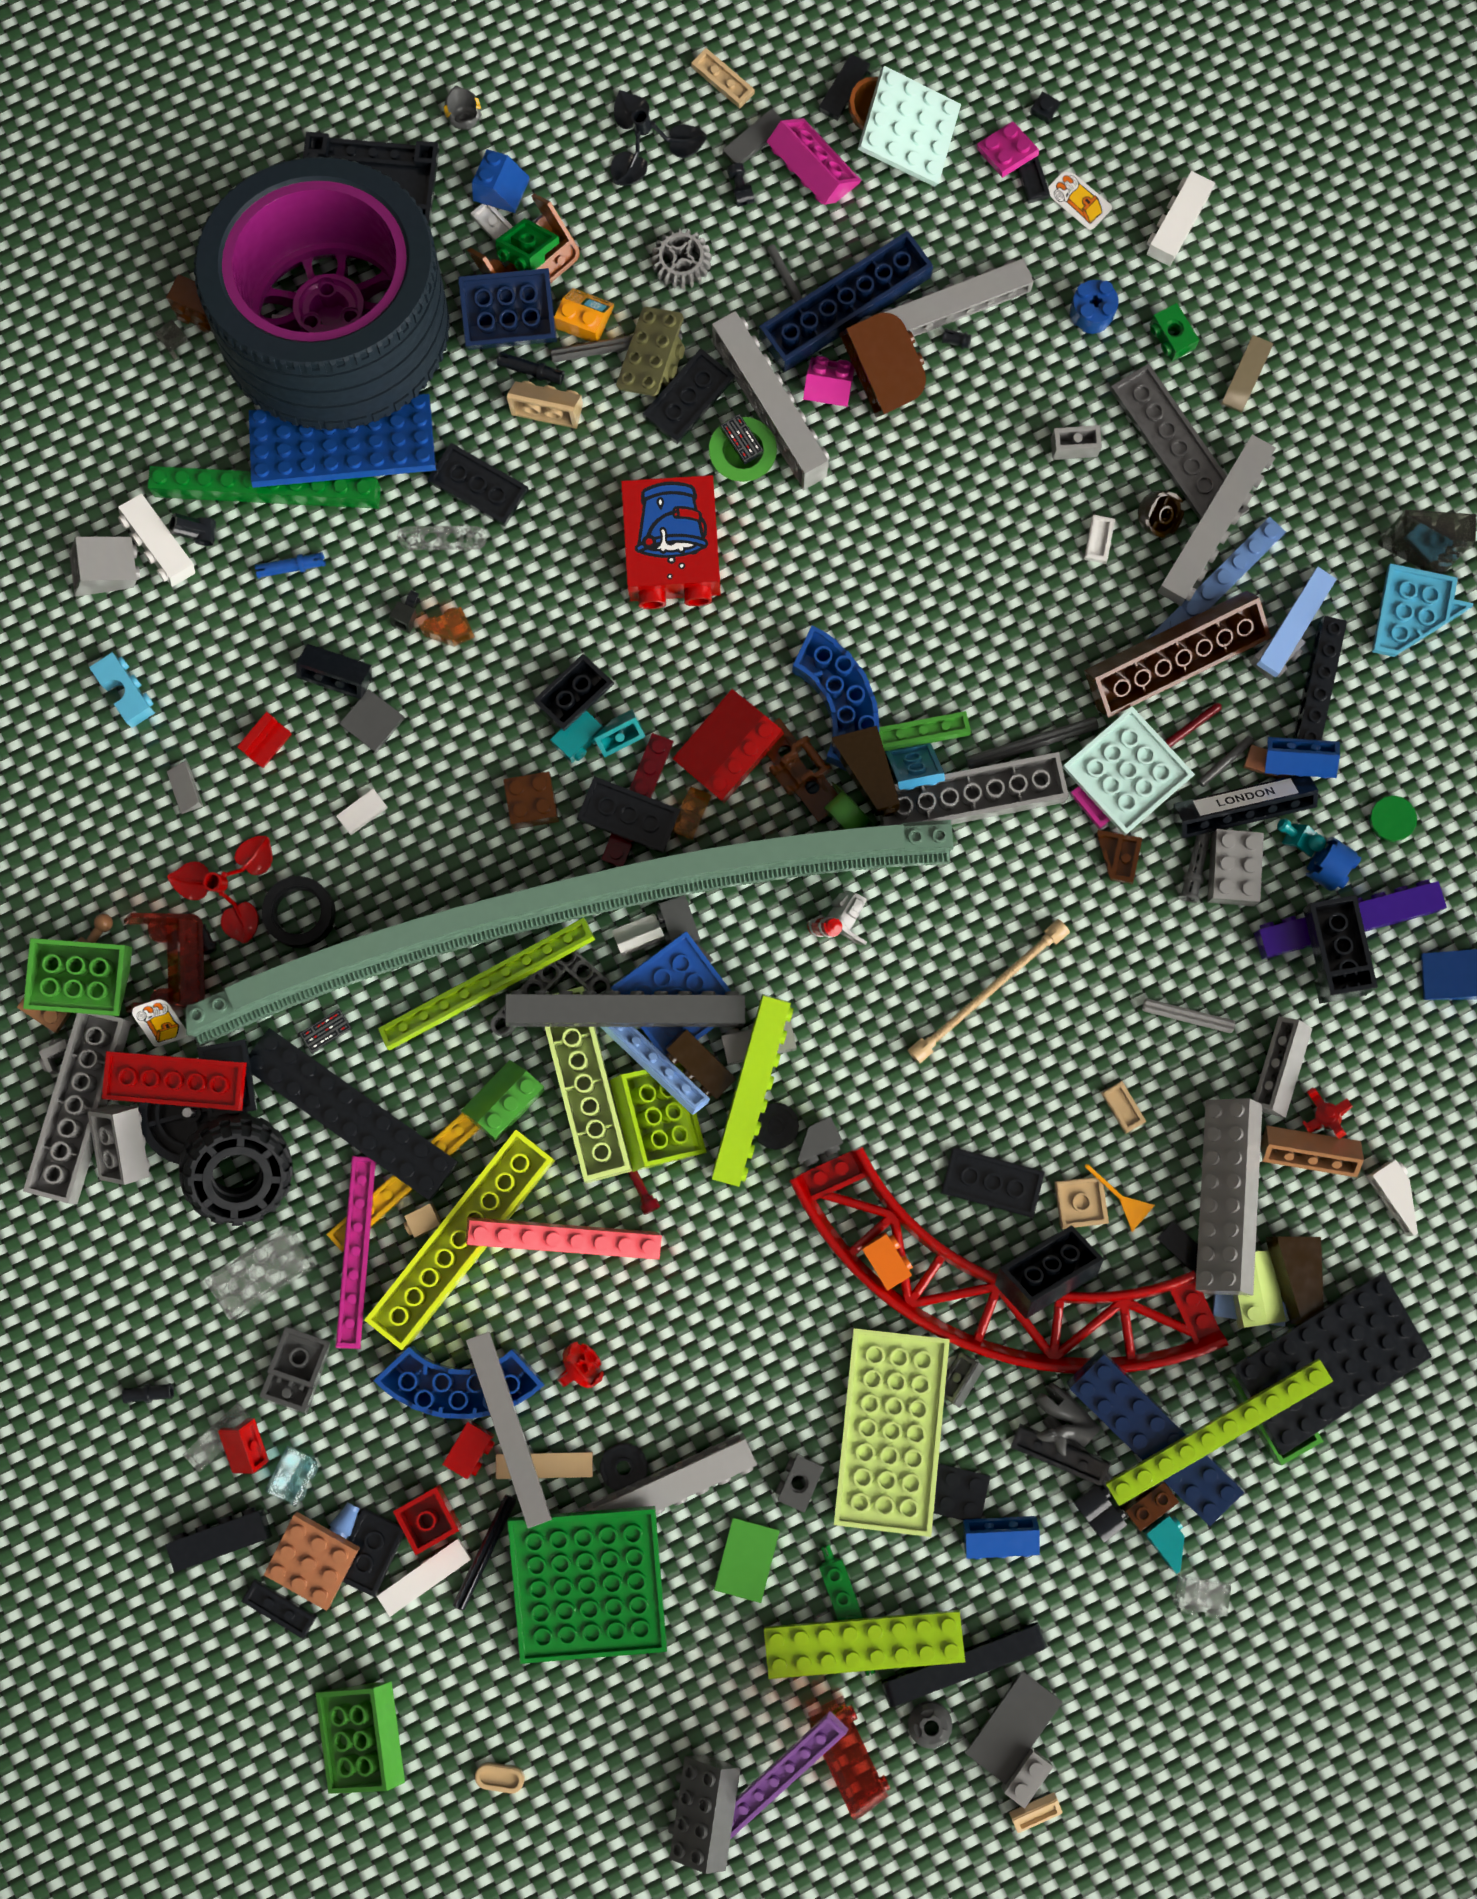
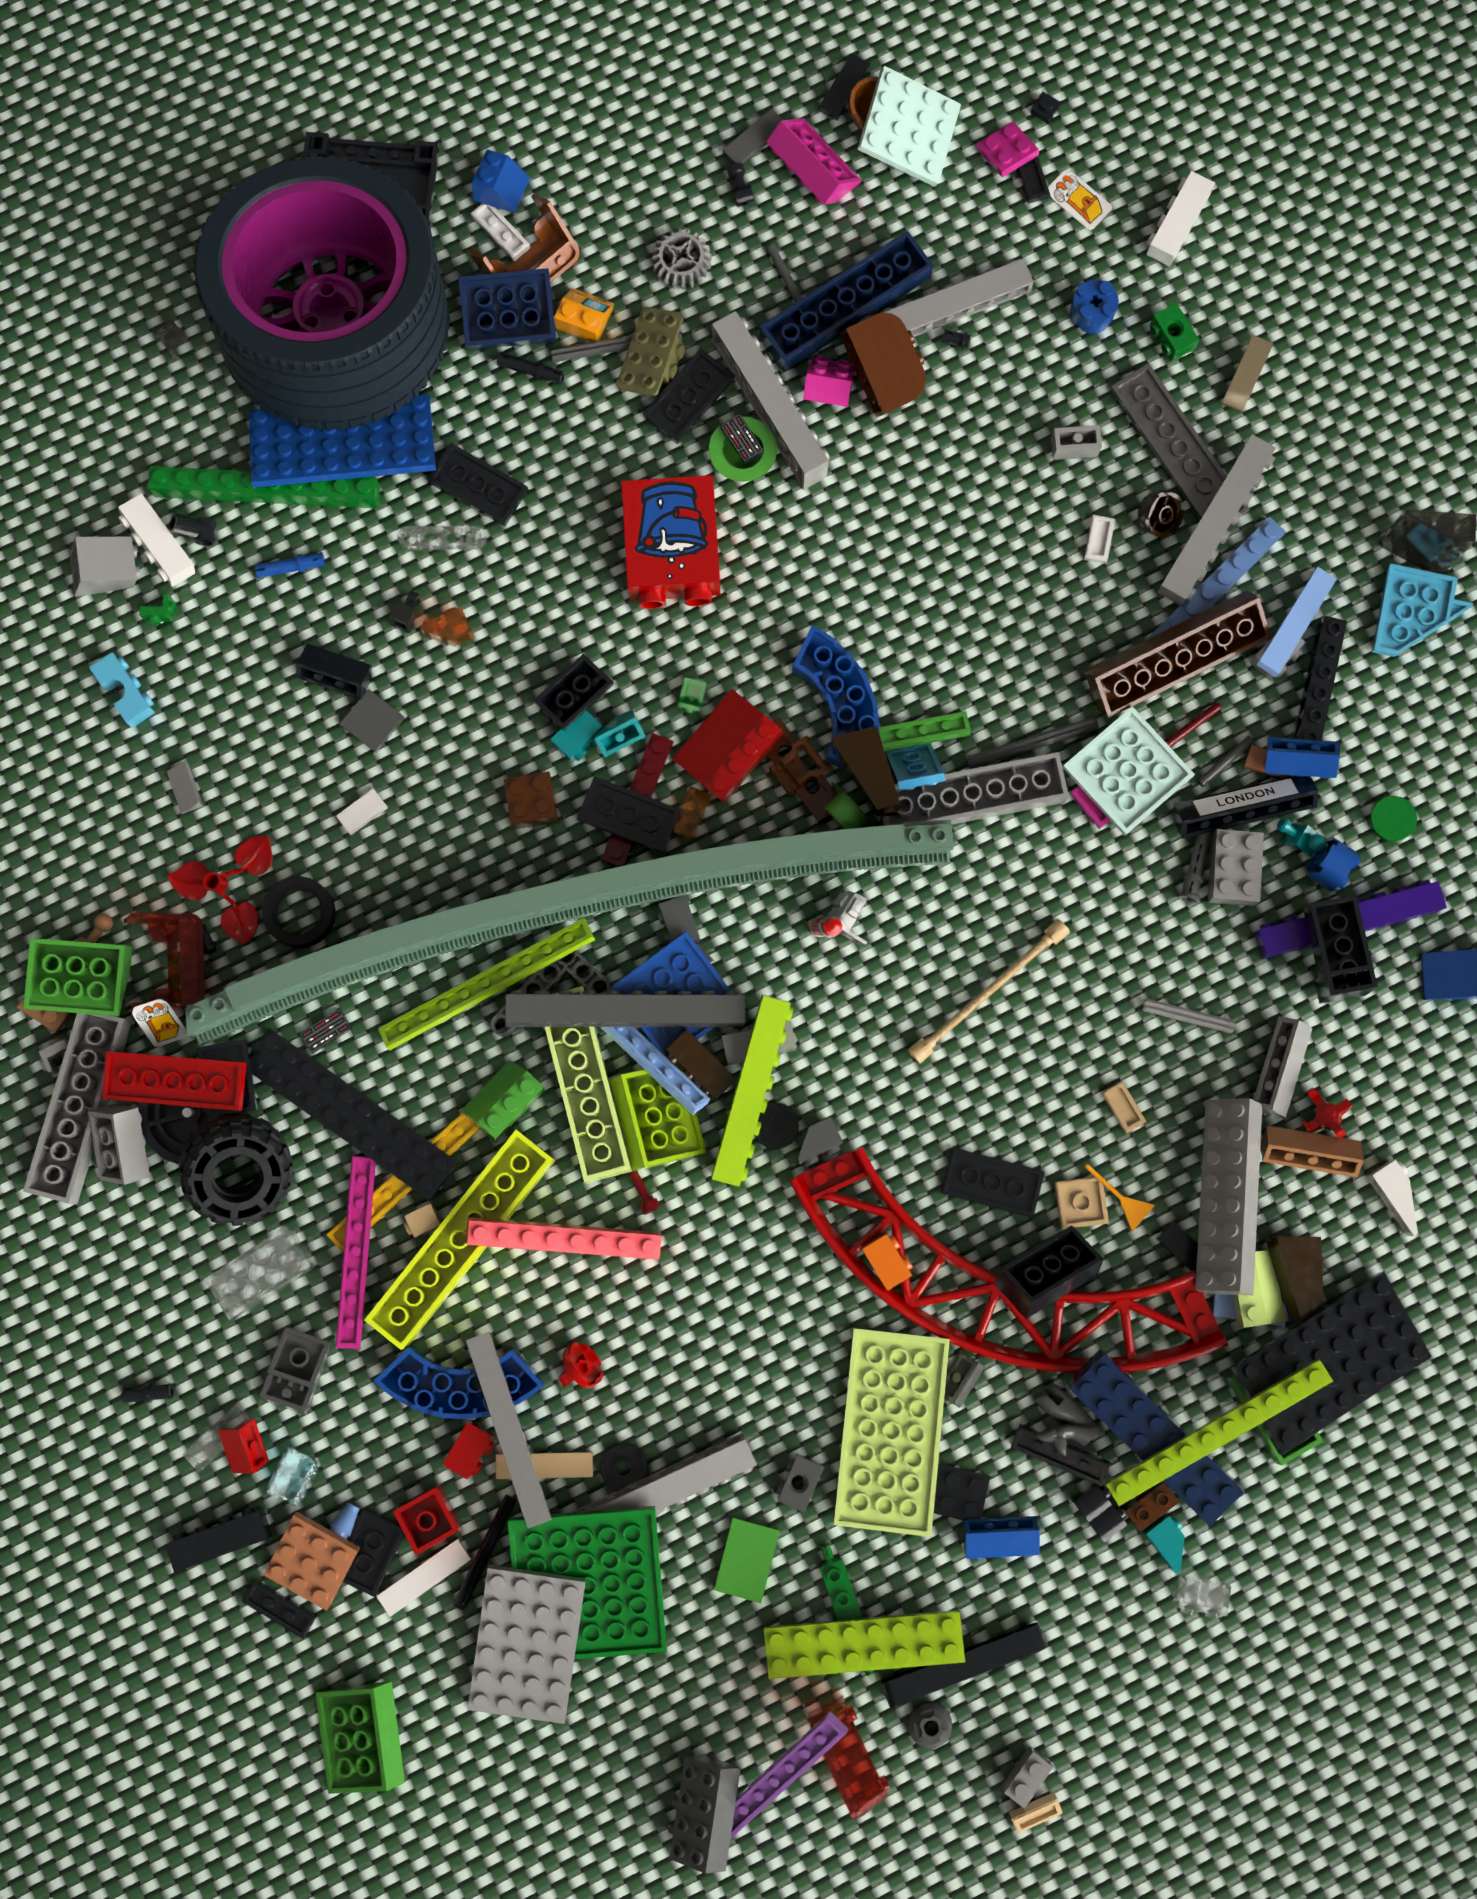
reddish brown brick [166,274,212,333] -> none
red panel [237,711,292,768] -> none
dark grey hair [443,86,482,130] -> none
tan tile [475,1762,525,1793] -> none
green plate [495,218,559,271] -> none
tan slope [507,381,583,429] -> none
black plant [610,90,707,186] -> none
white panel [612,914,665,956] -> none
tan plate [691,48,755,109] -> none
dark grey tile [965,1670,1063,1785] -> none
reddish brown wing [1097,830,1142,884] -> none
none -> green bracket [139,594,177,625]
none -> light grey plate [467,1565,586,1724]
none -> green bracket [677,675,708,713]

